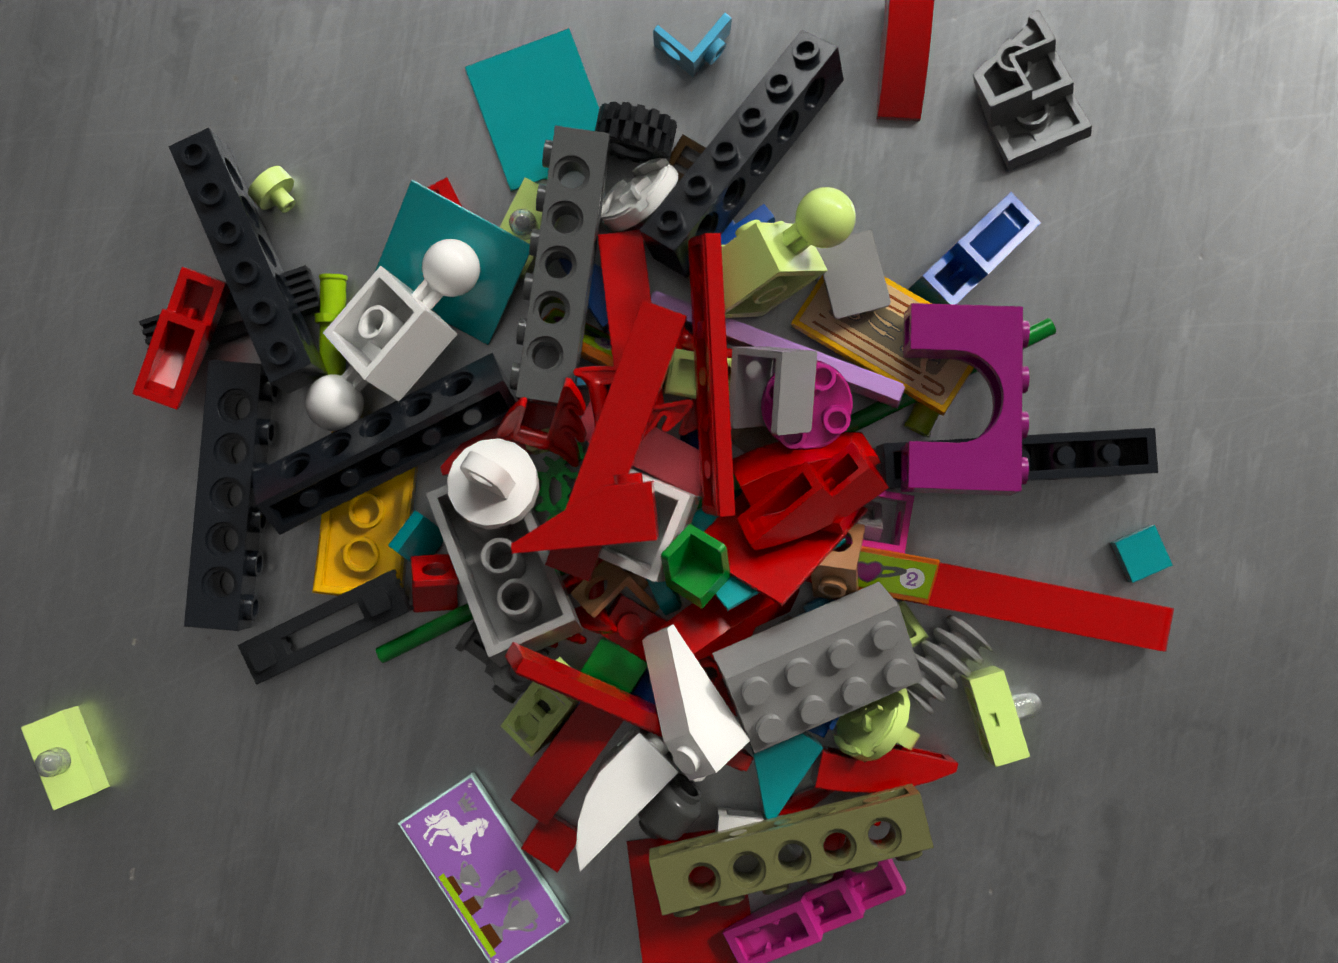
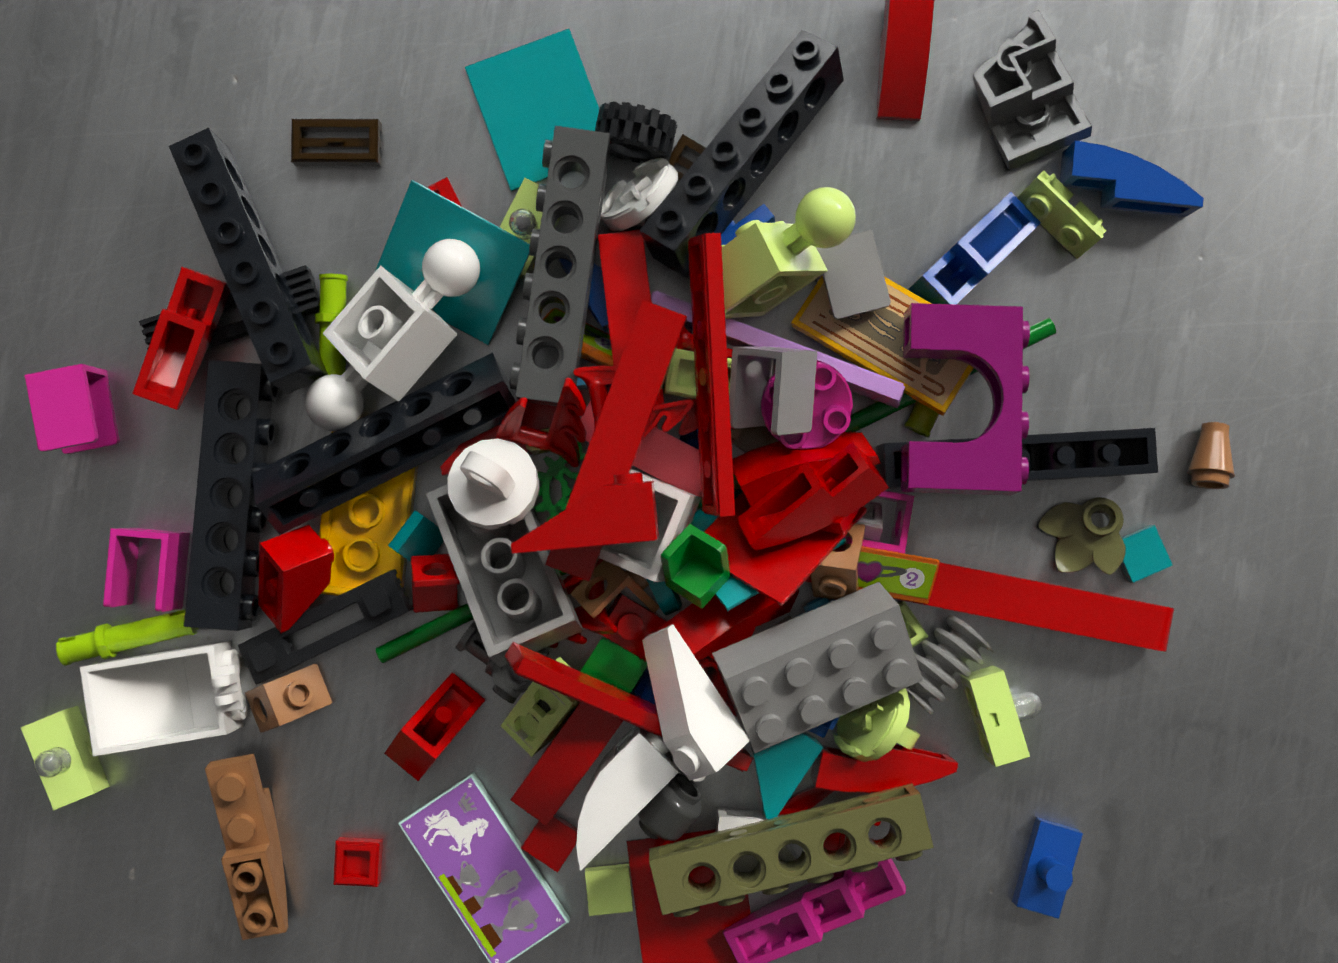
yellowish green tile [248,166,296,213] -> none
medium azure bracket [653,13,732,77] -> none
none -> dark pink piece [25,364,120,454]
none -> lime pin [56,608,199,666]
none -> white piece [79,640,247,756]
none -> dark pink piece [103,528,190,612]
none -> medium nougat slope [205,754,288,940]
none -> medium nougat bracket [245,663,332,733]
none -> red slope [258,524,334,633]
none -> dark brown tile [291,119,382,166]
none -> red tile [333,837,383,887]
none -> red slope [384,673,485,781]
none -> yellowish green tile [585,863,633,916]
none -> blue tile [1012,817,1083,919]
none -> yellowish green hinge [1017,170,1107,259]
none -> olive plate [1038,497,1126,575]
none -> blue slope [1059,140,1204,217]
none -> medium nougat cone [1187,422,1235,489]

